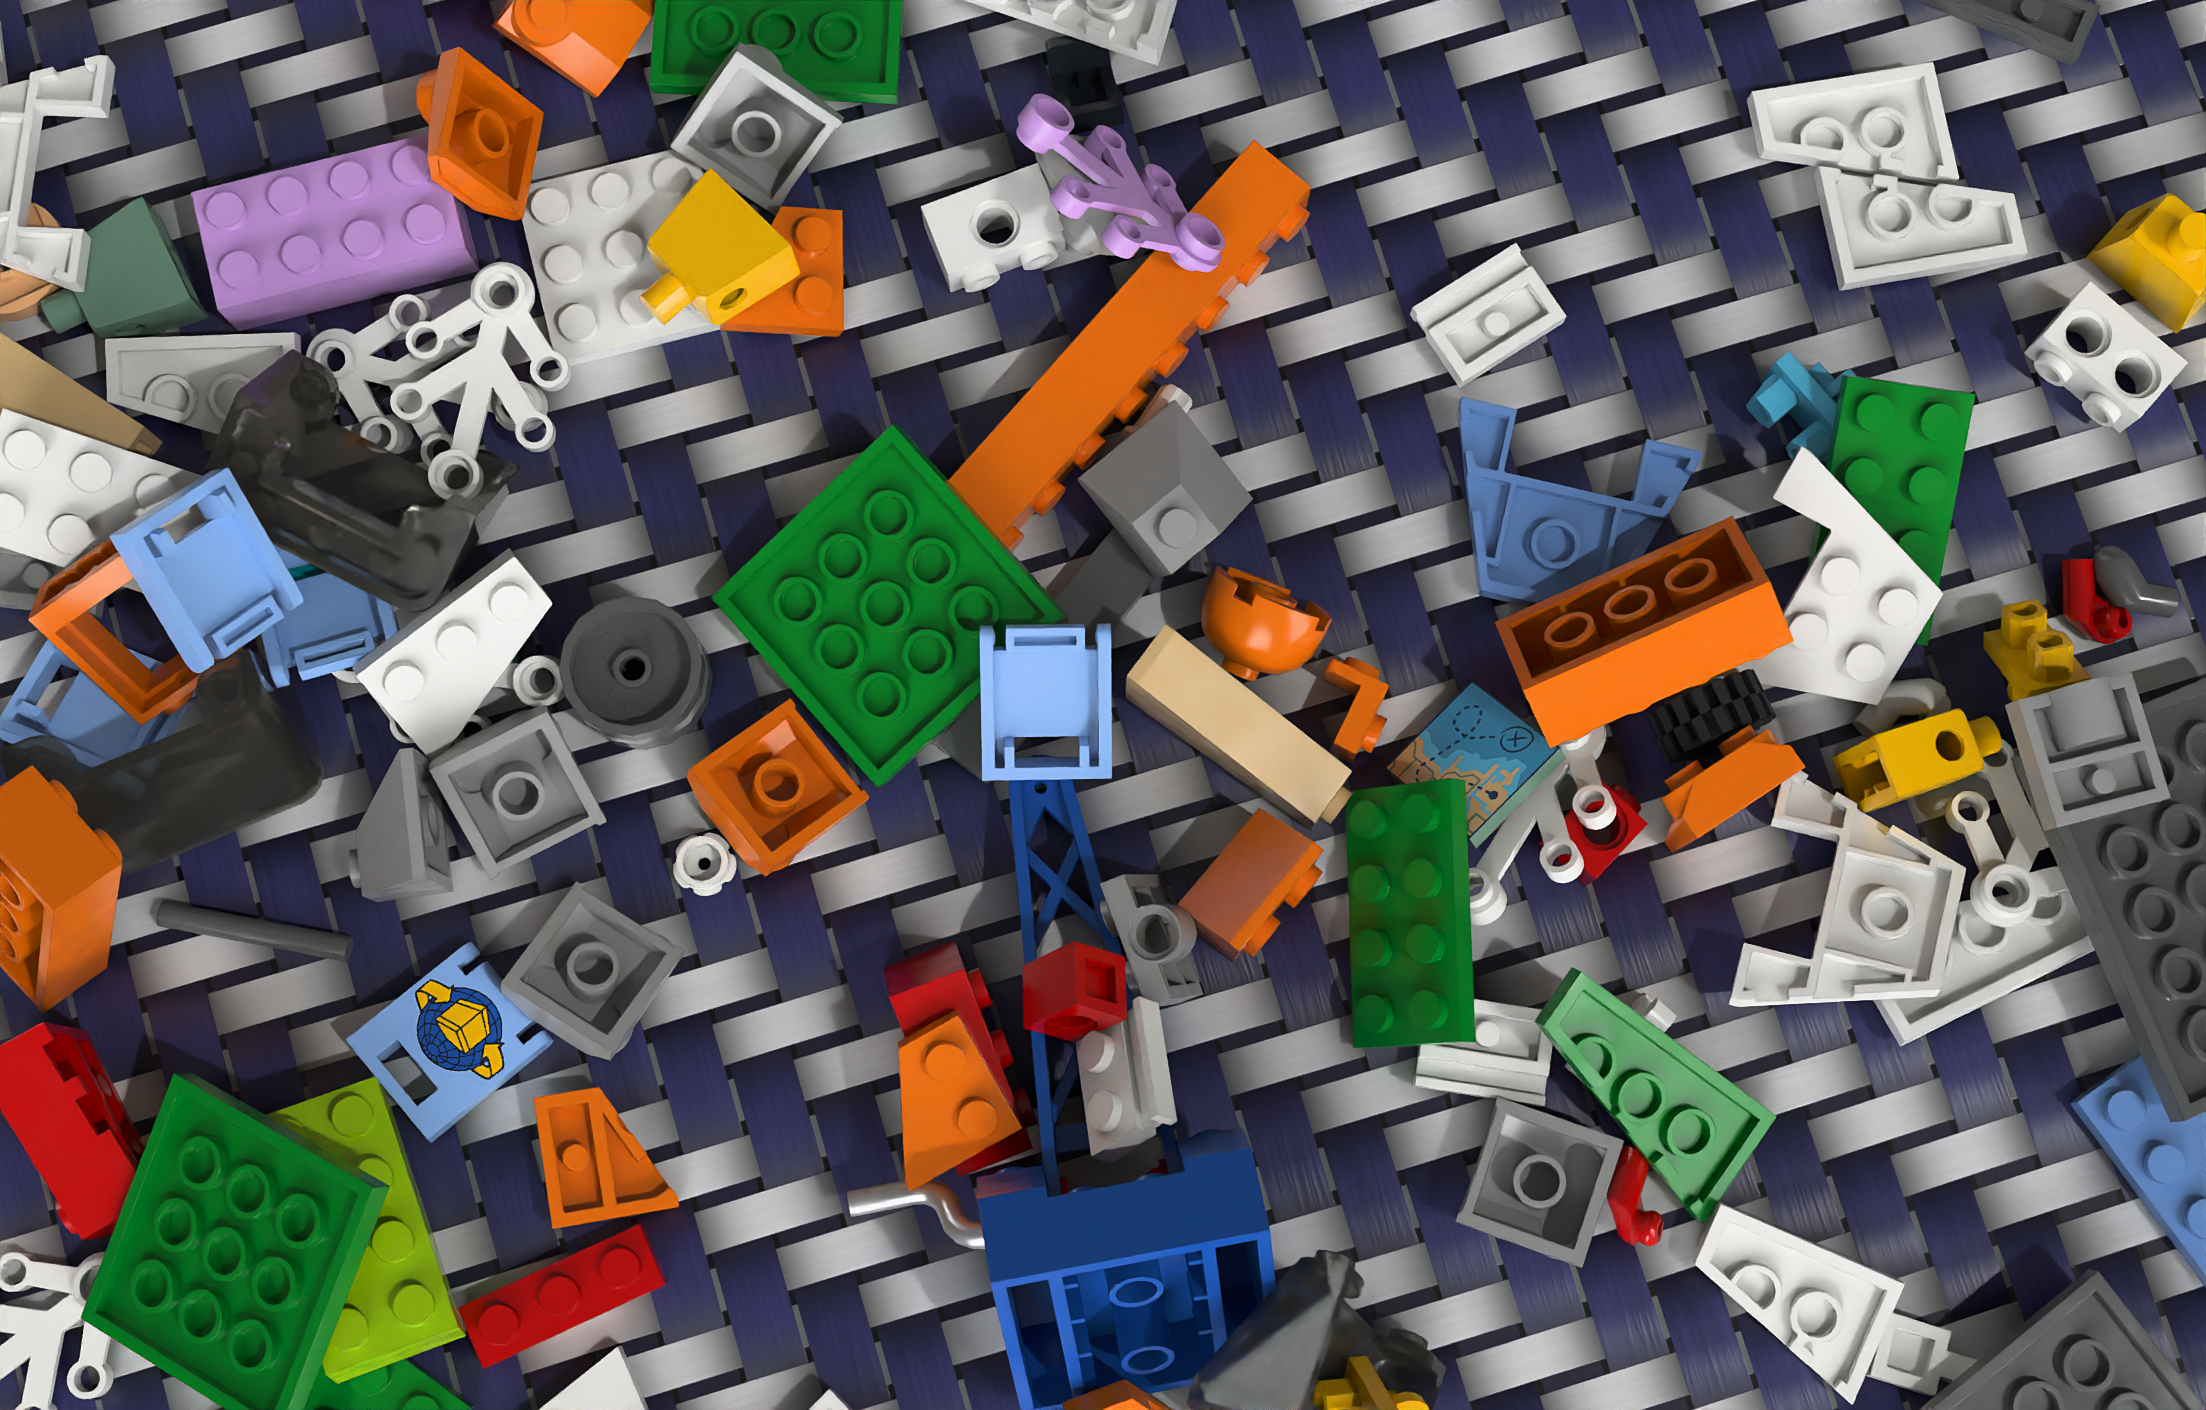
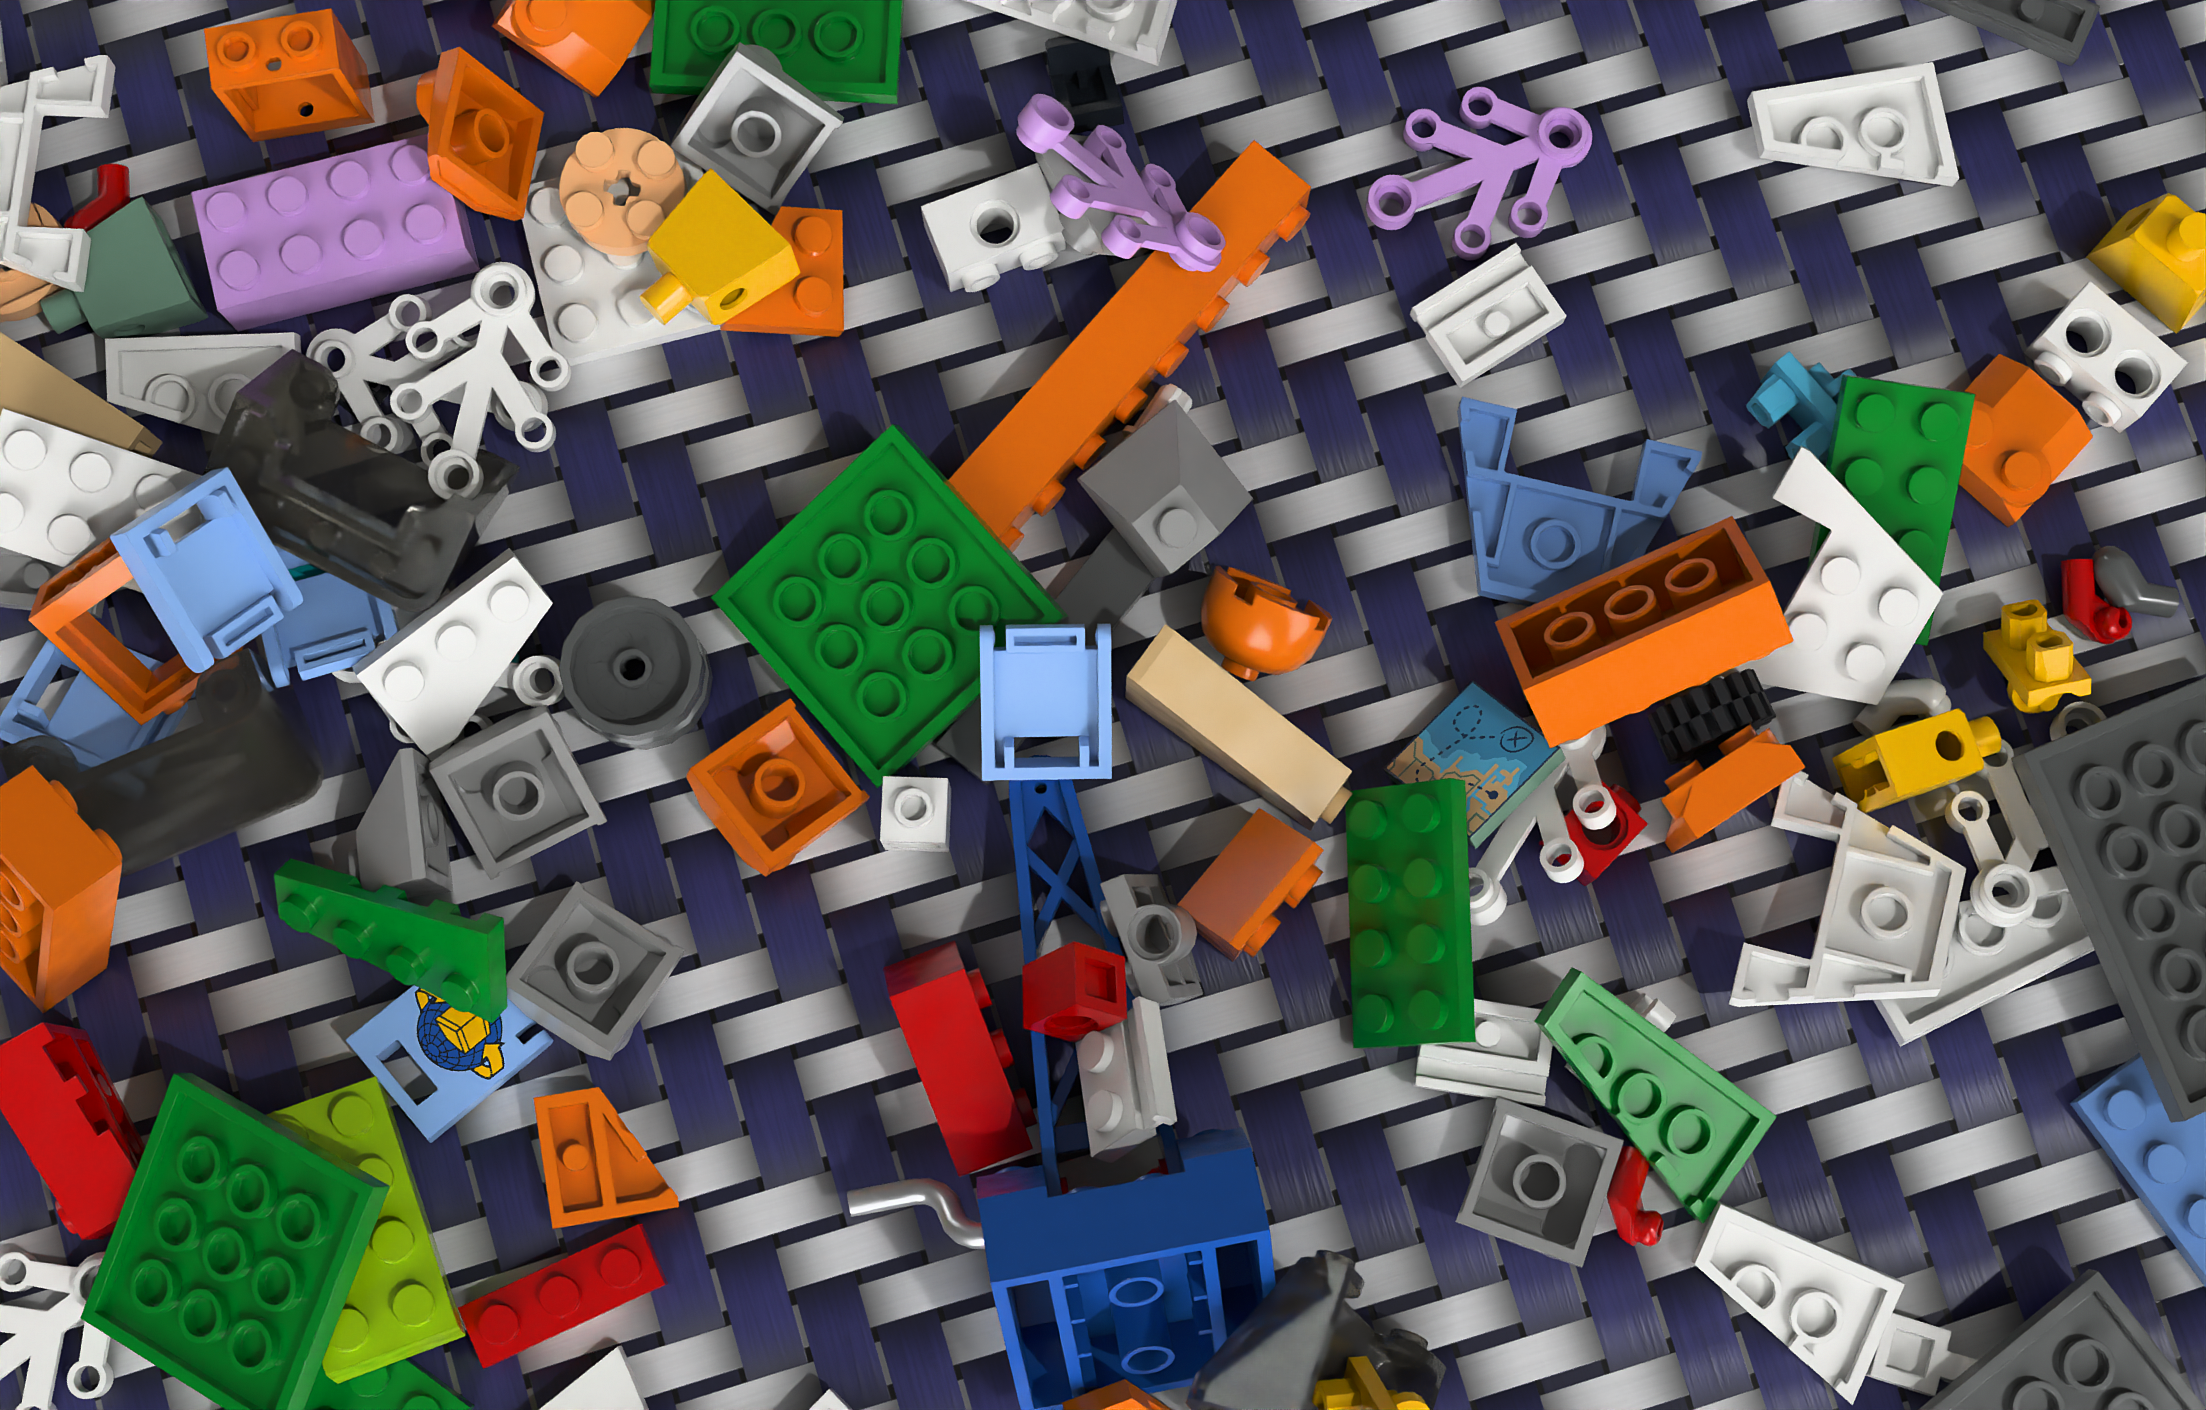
dark grey bar [156,901,353,962] -> none
white plate [673,833,737,896] -> none
orange wing [898,1010,1022,1191] -> none
orange bracket [1322,657,1390,763] -> none
white wing [1813,166,2028,291] -> none
light grey plate [2005,672,2171,831] -> none
none -> red arm [64,164,130,233]
none -> orange window [204,8,375,142]
none -> green wing [274,858,508,1023]
none -> light nougat plate [559,128,688,256]
none -> white brick [880,776,951,852]
none -> lavender plant [1366,87,1592,261]
none -> orange slope [1959,354,2093,528]

